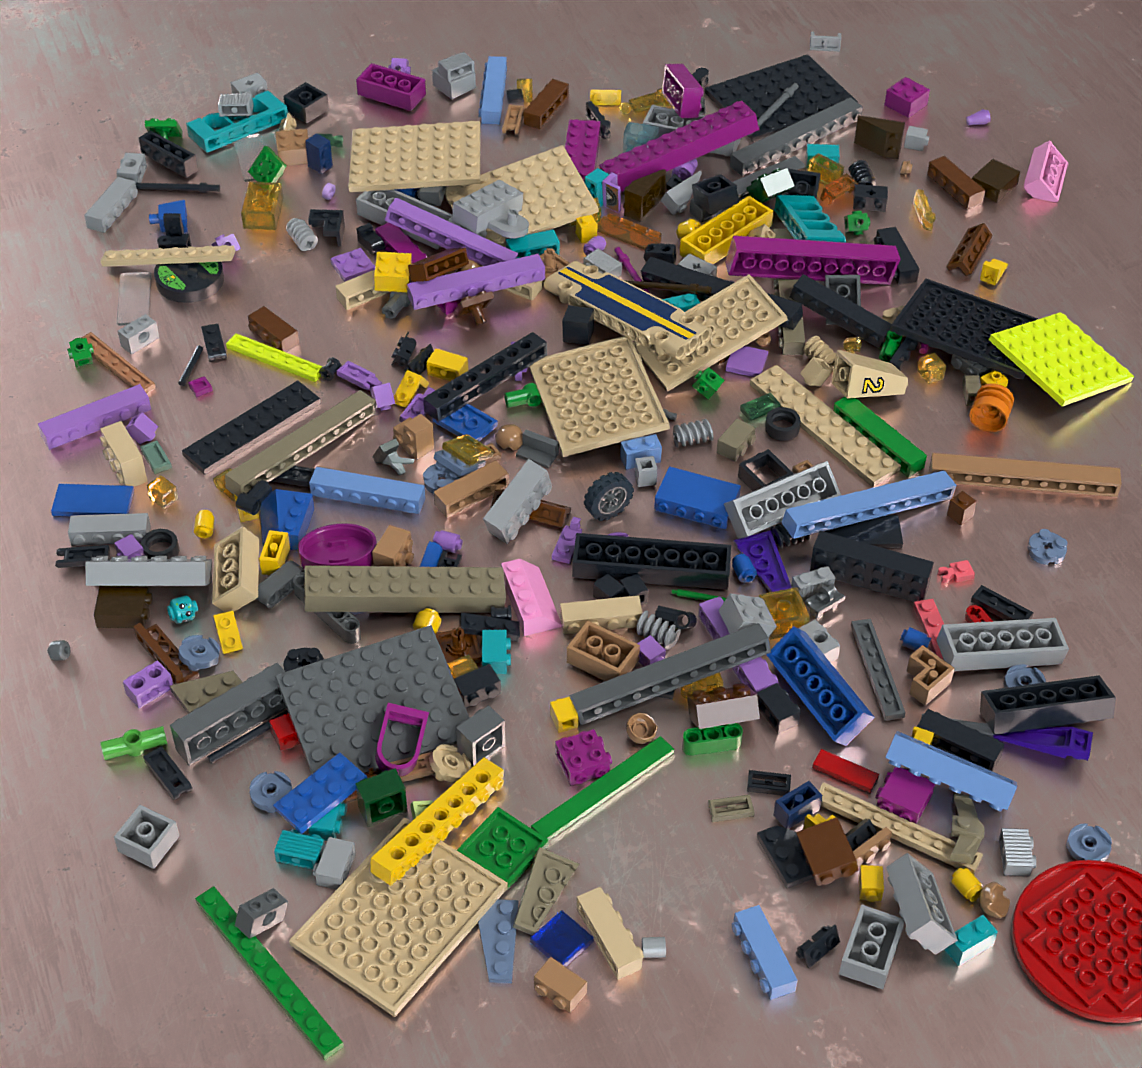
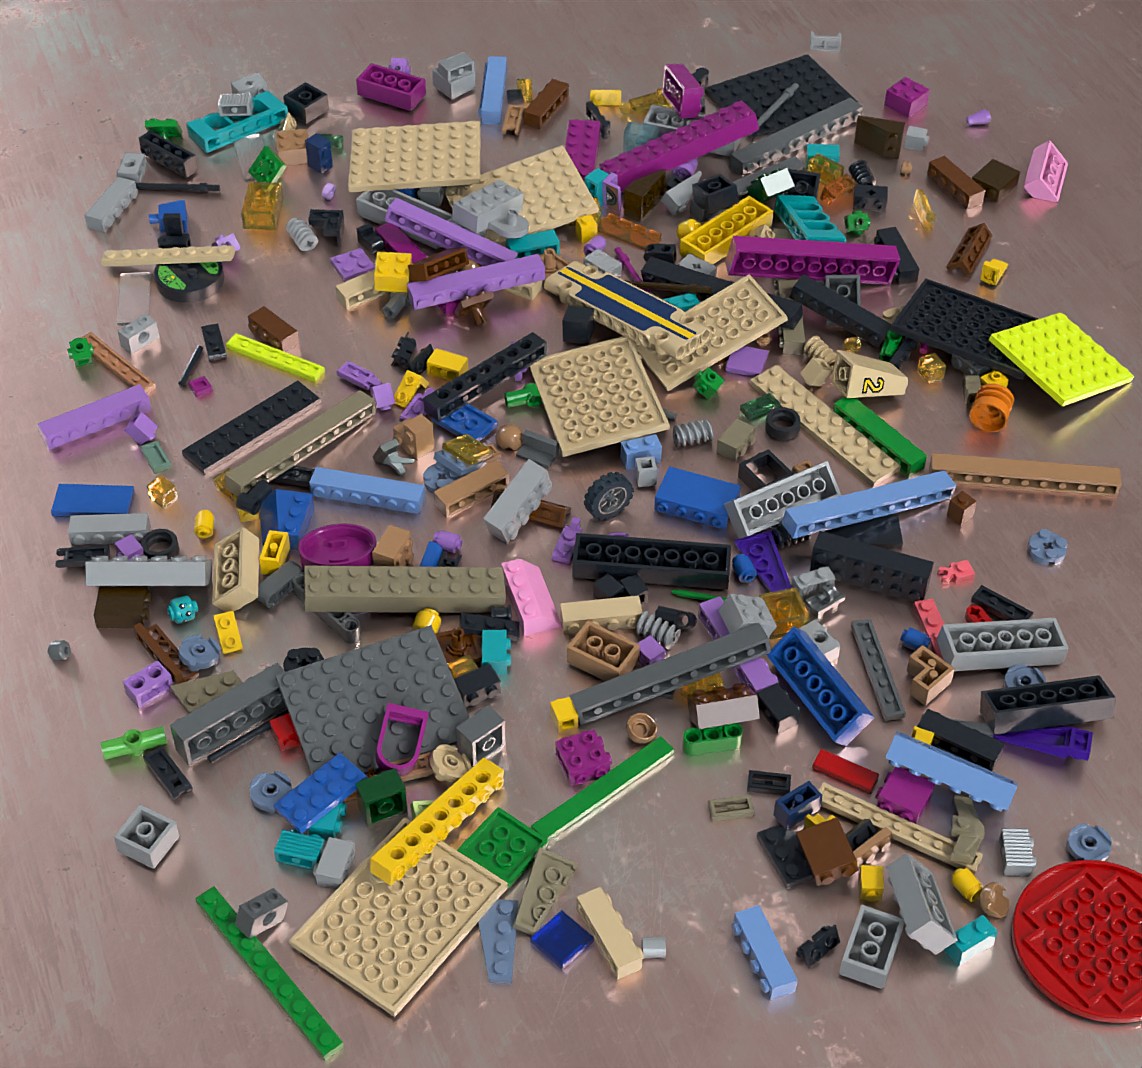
tan brick [99,421,148,487] -> none
black bush [319,357,342,381] -> none
medium nougat brick [534,957,587,1013] -> none

